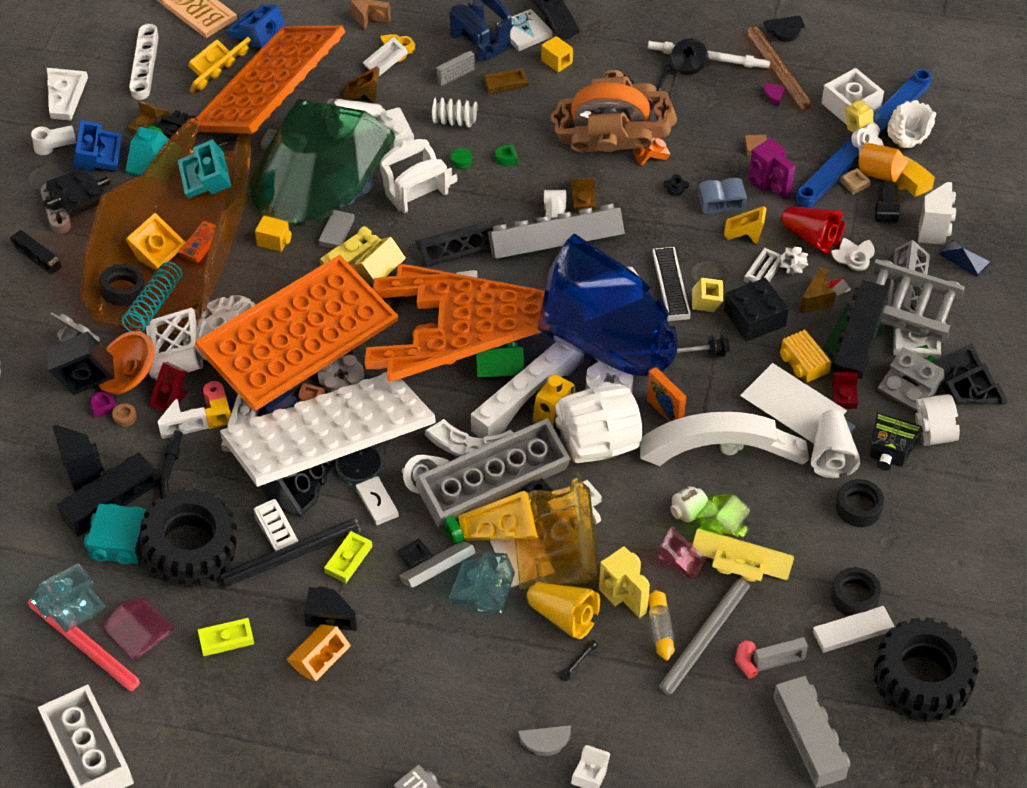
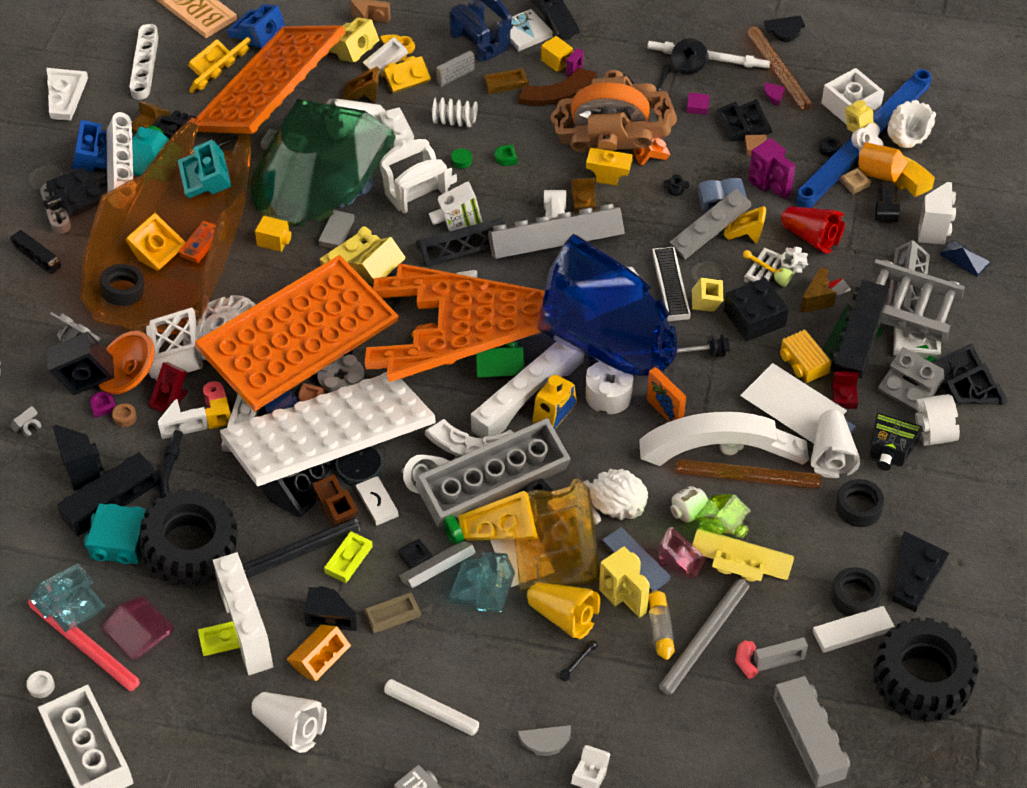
white piece [31,126,76,155] -> none
teal piece [122,262,183,332] -> none
white slope [254,499,298,551] -> none
white wheel [555,384,642,463] -> none
white plate [831,238,875,271] -> none
none -> light grey tile [10,406,41,438]
none -> white tile [27,671,55,698]
none -> white beam [106,112,133,210]
none -> white arch [213,552,273,675]
none -> white cone [252,692,327,753]
none -> reddish brown brick [312,474,358,526]
none -> light yellow brick [328,18,379,63]
none -> dark tan tile [364,592,421,634]
none -> yellow bracket [381,56,431,94]
none -> white axle [384,679,479,736]
none -> white torso [429,181,483,231]
none -> reddish brown tile [518,68,597,106]
none -> magenta tile [566,48,584,77]
none -> yellow brick [586,148,633,186]
none -> white hair [588,469,648,520]
none -> sand blue tile [602,527,670,593]
none -> light grey plate [670,189,752,260]
none -> clear orange axle [676,459,821,488]
none -> magenta tile [686,92,710,115]
none -> black slope [717,99,772,141]
none -> hinge [743,250,794,287]
none -> black tile [819,137,841,157]
none -> black wing [893,531,949,612]

